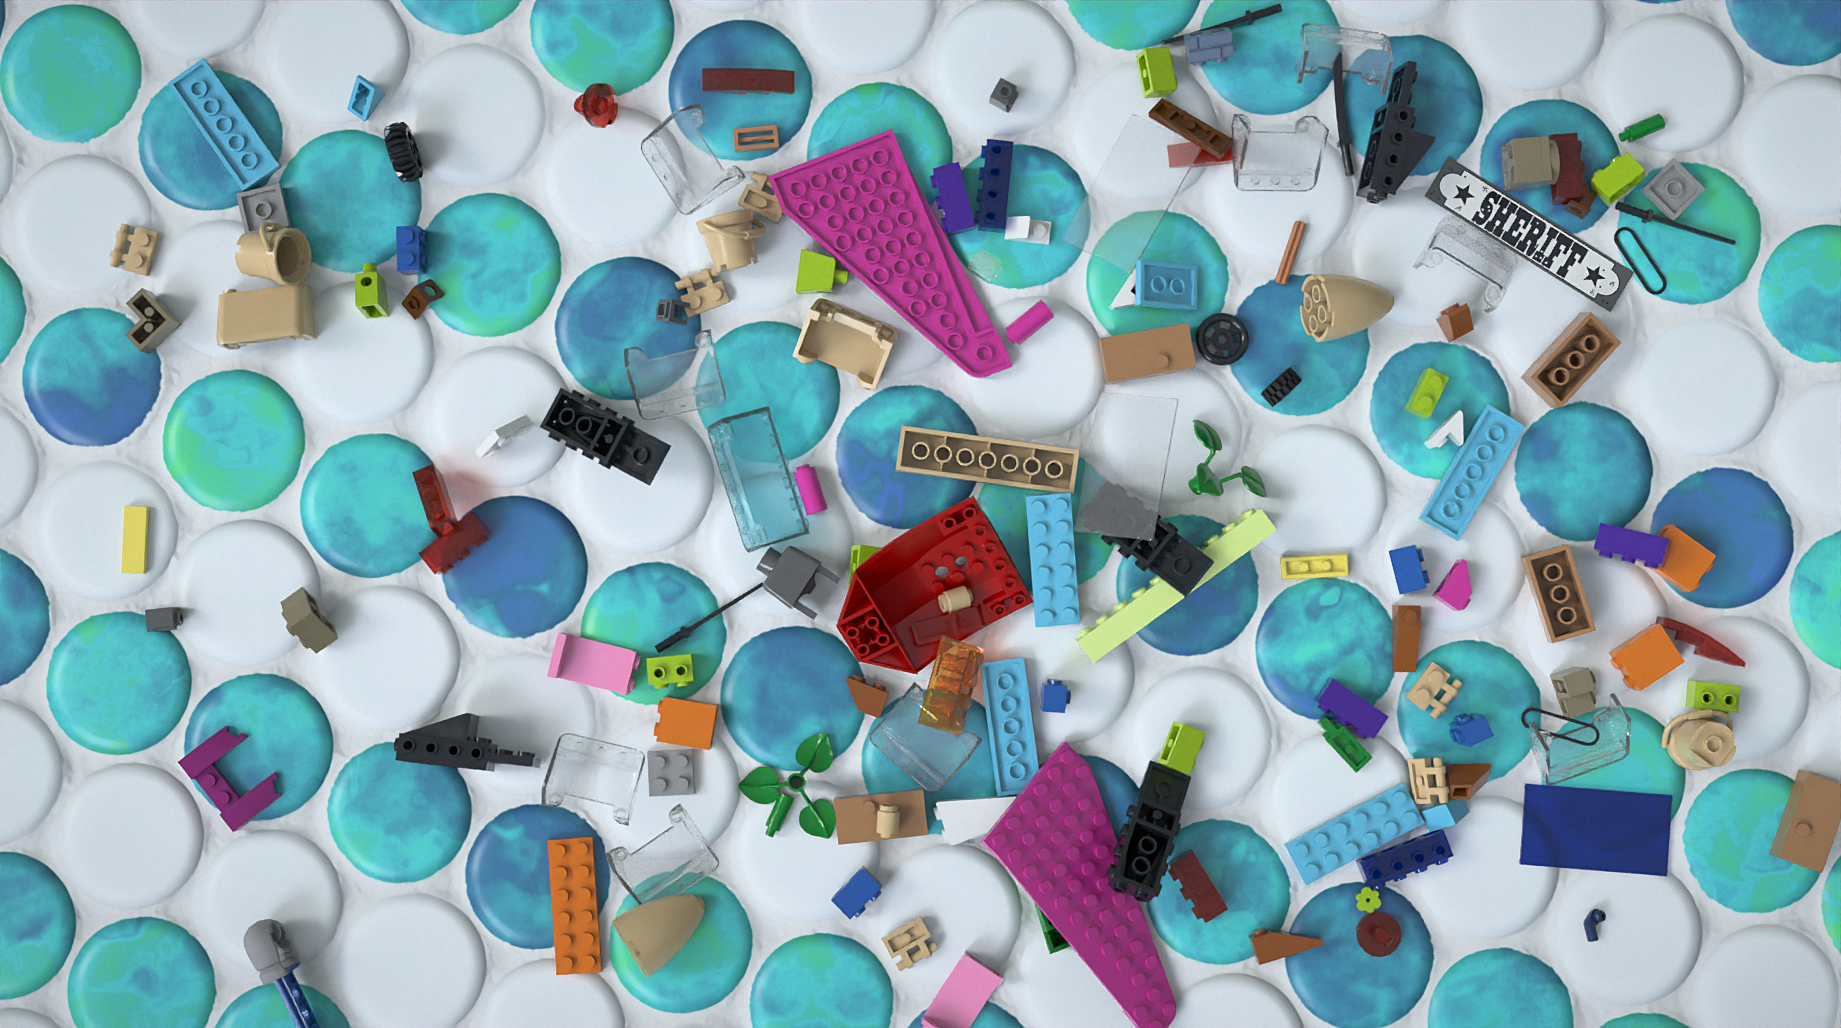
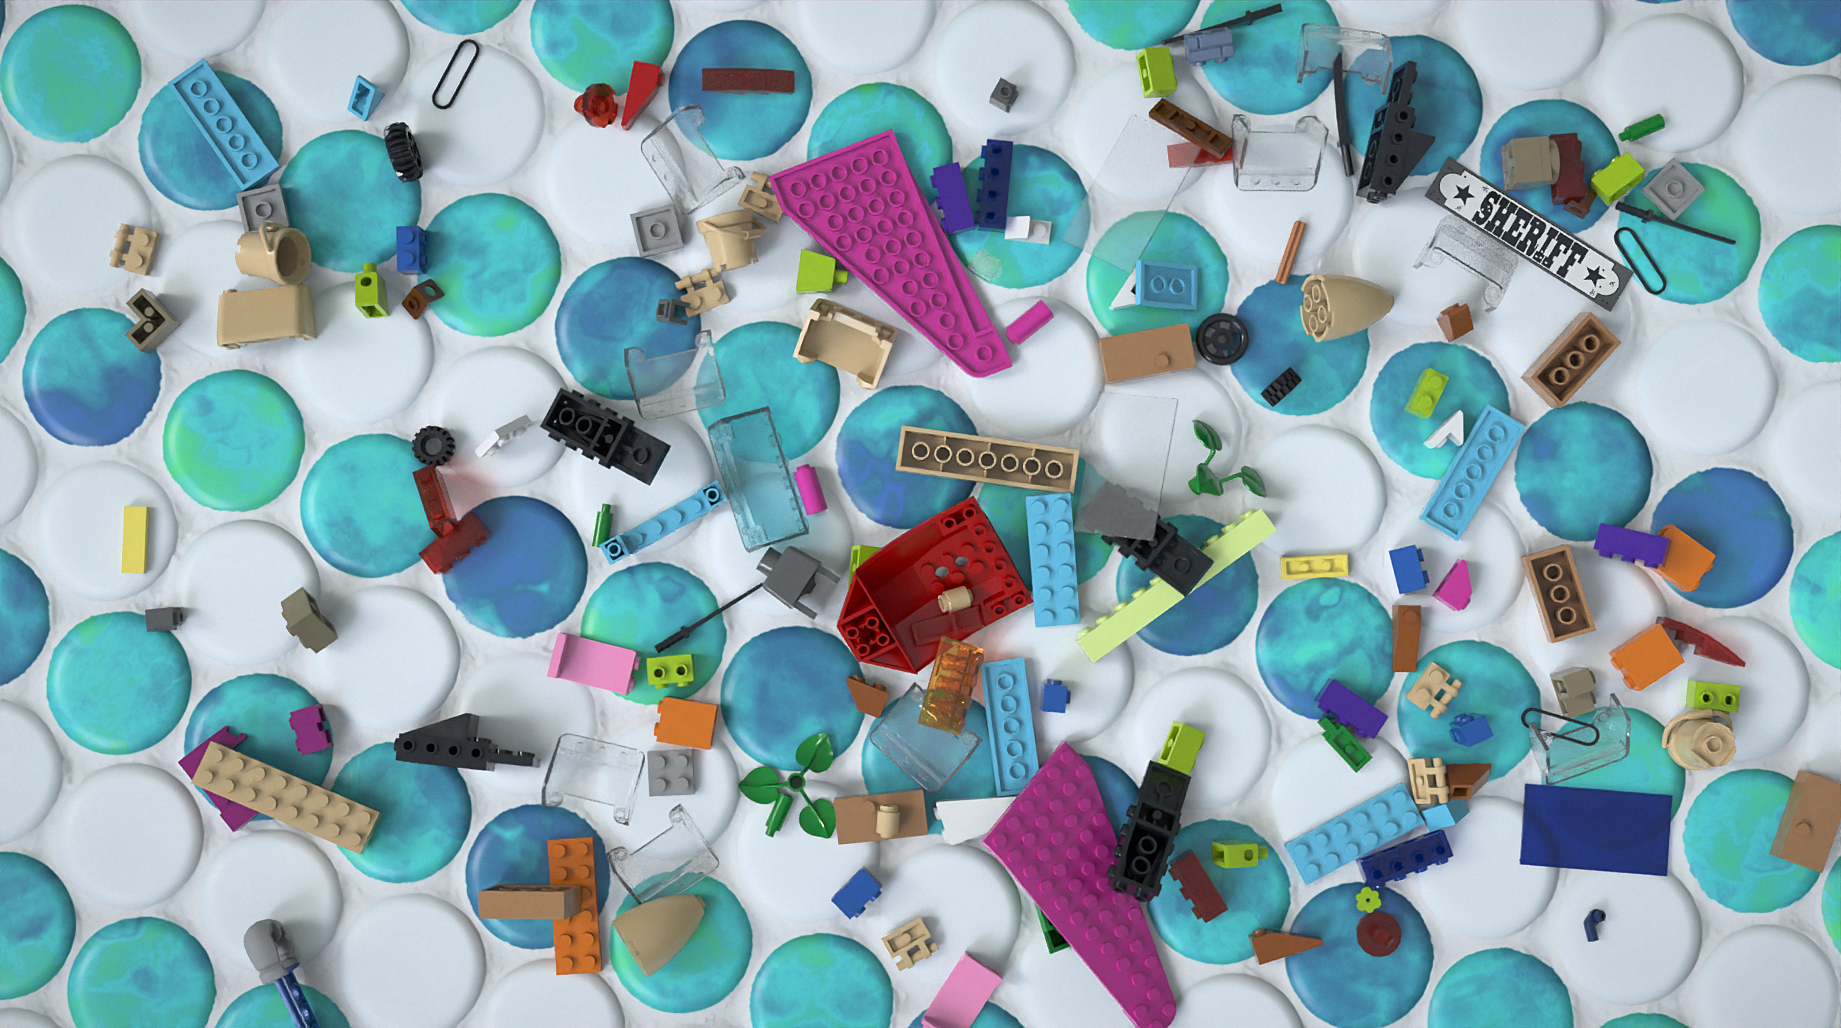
nougat tile [733,125,779,152] -> none
none -> tan brick [191,741,383,854]
none -> magenta brick [289,704,334,756]
none -> black tyre [412,426,455,467]
none -> black piece [432,39,479,109]
none -> medium nougat brick [478,884,581,919]
none -> green cylinder [592,504,613,548]
none -> medium azure slope [599,480,728,565]
none -> red slope [621,61,665,131]
none -> light grey plate [630,204,684,259]
none -> lime torso [1212,840,1268,868]

